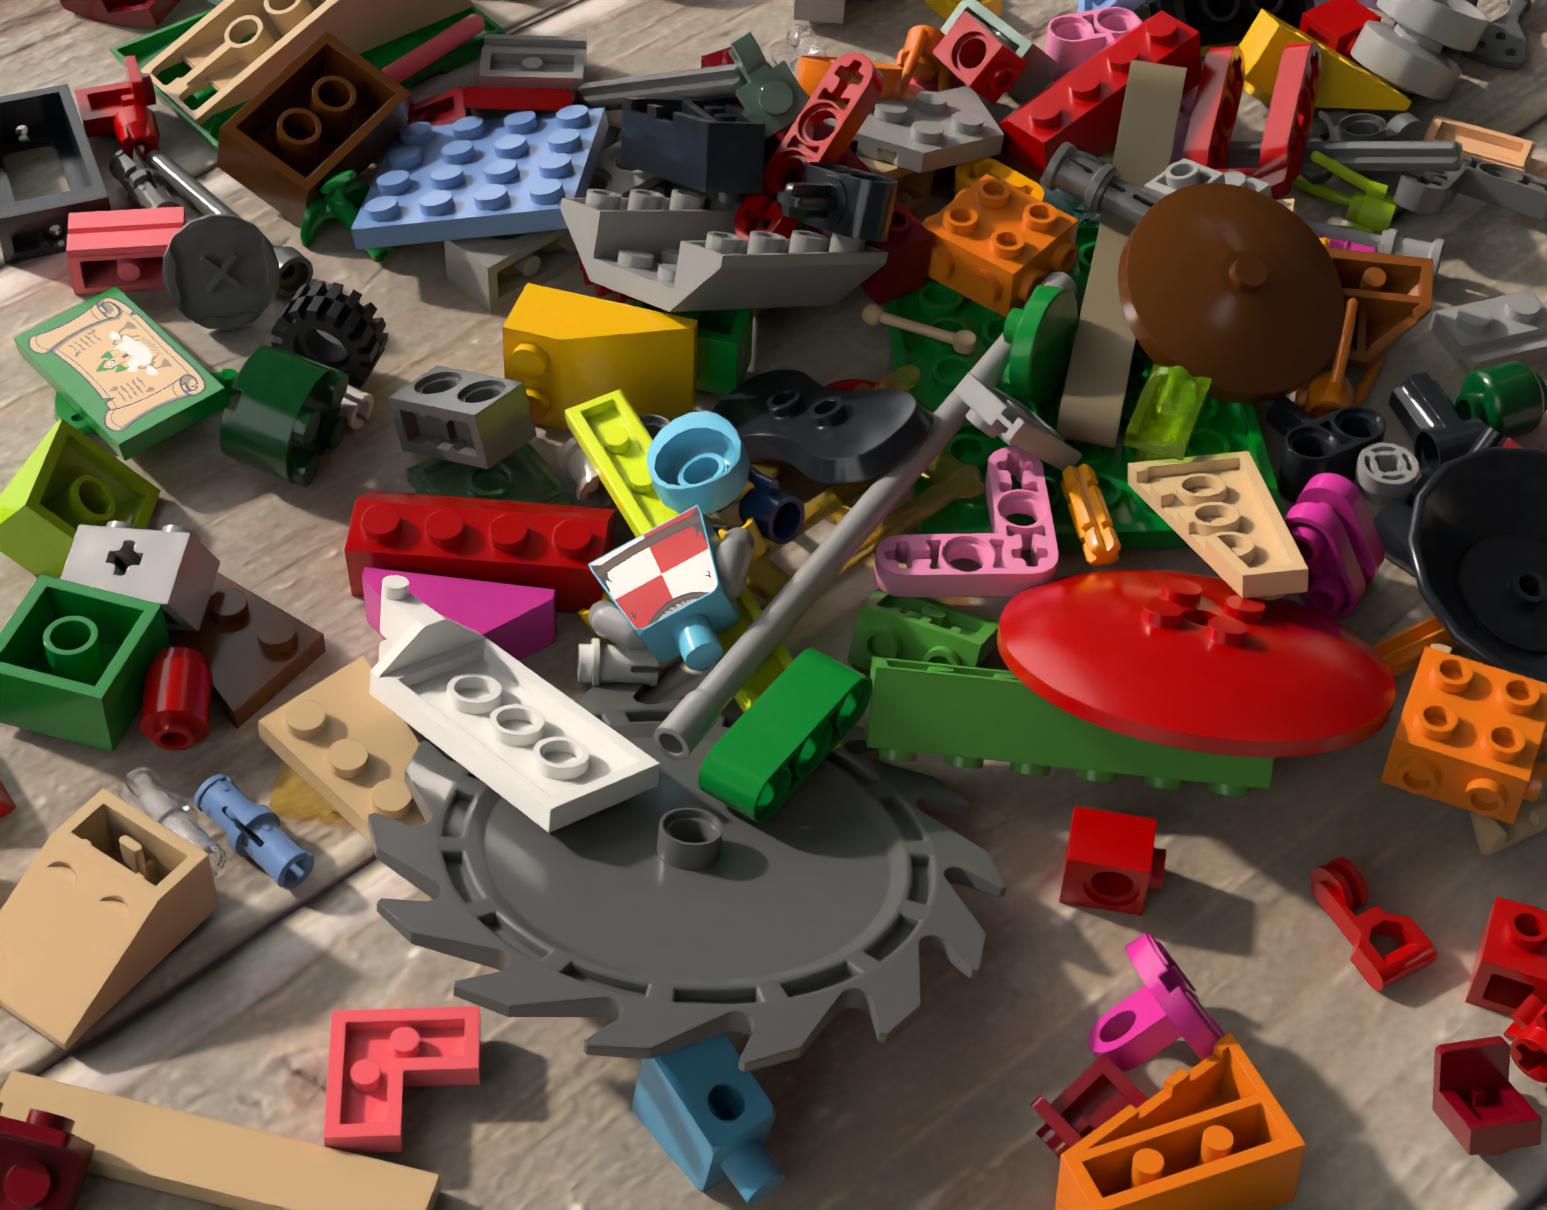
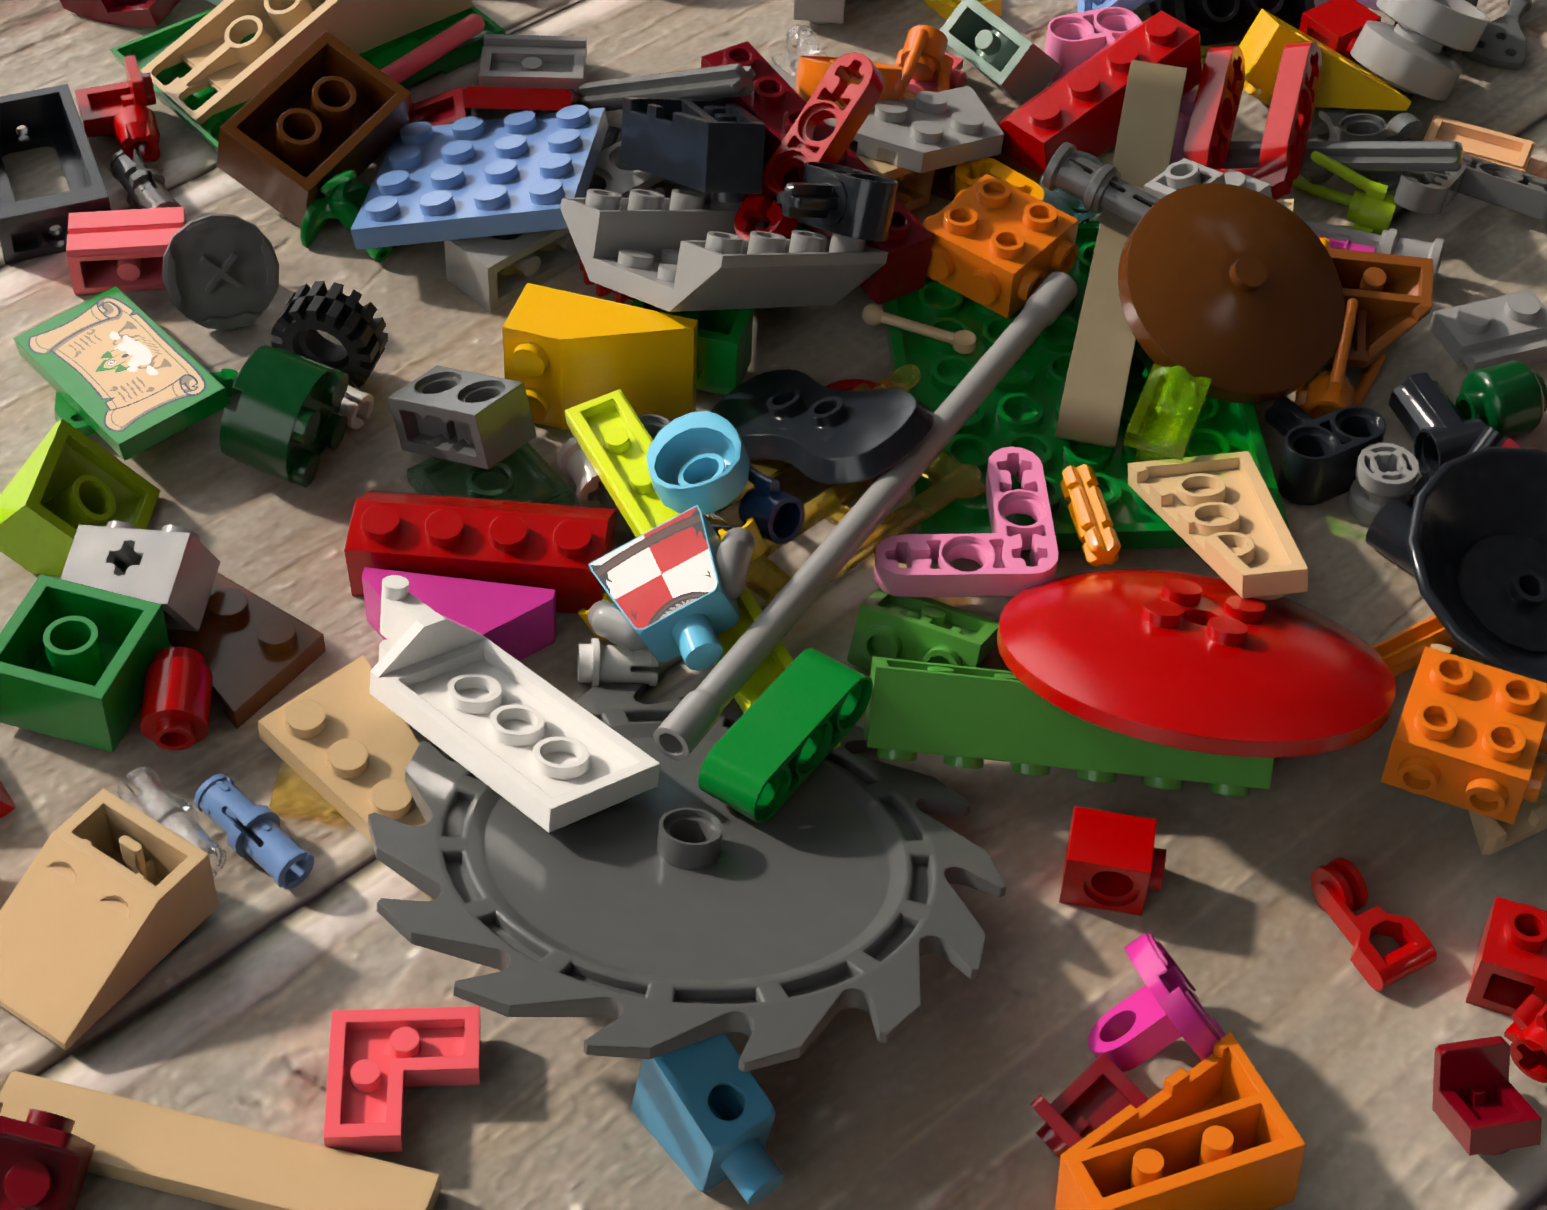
dark grey piece [145,150,313,297] -> none
sand green plate [728,32,809,142] -> none
red brick [932,11,1028,104] -> none
light grey plate [953,372,1083,471] -> none
green tile [1001,285,1078,406] -> none
dark pink brick [1283,473,1385,618] -> none

